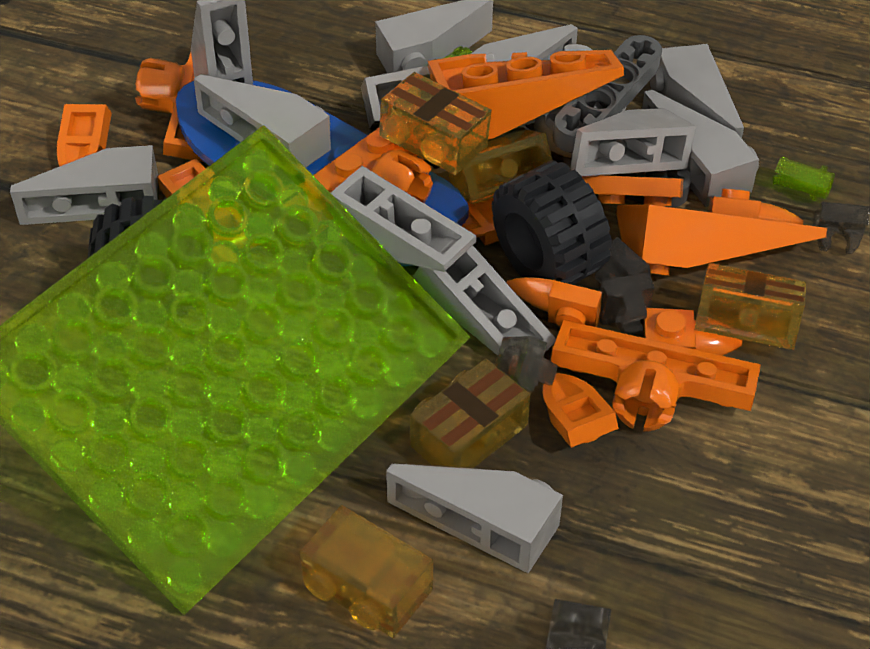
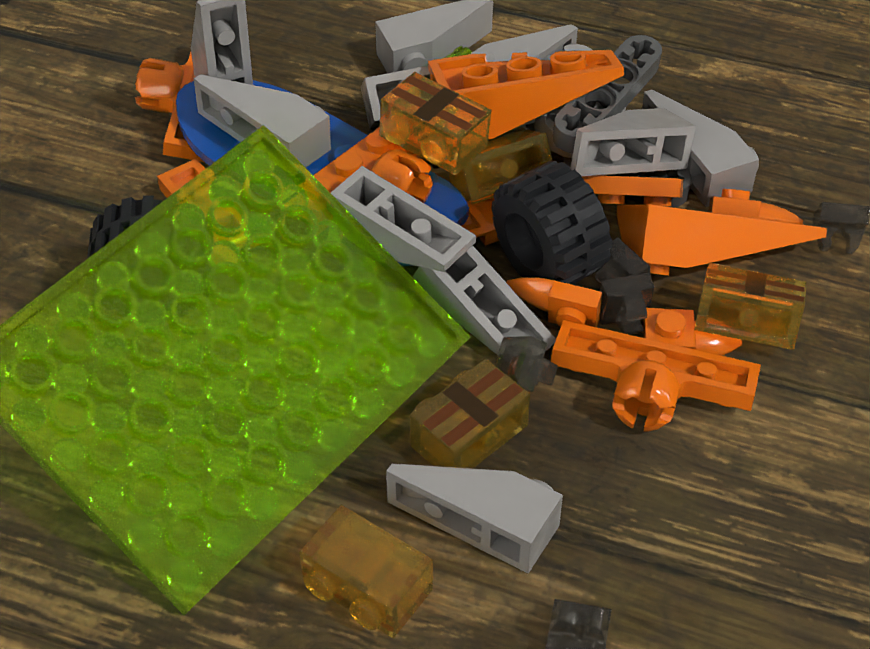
light grey slope [10,145,159,225] -> none
orange plate [57,104,112,167] -> none
orange plate [542,372,619,448] -> none
light grey slope [650,44,744,138] -> none
clear neon green pin [773,156,835,201] -> none

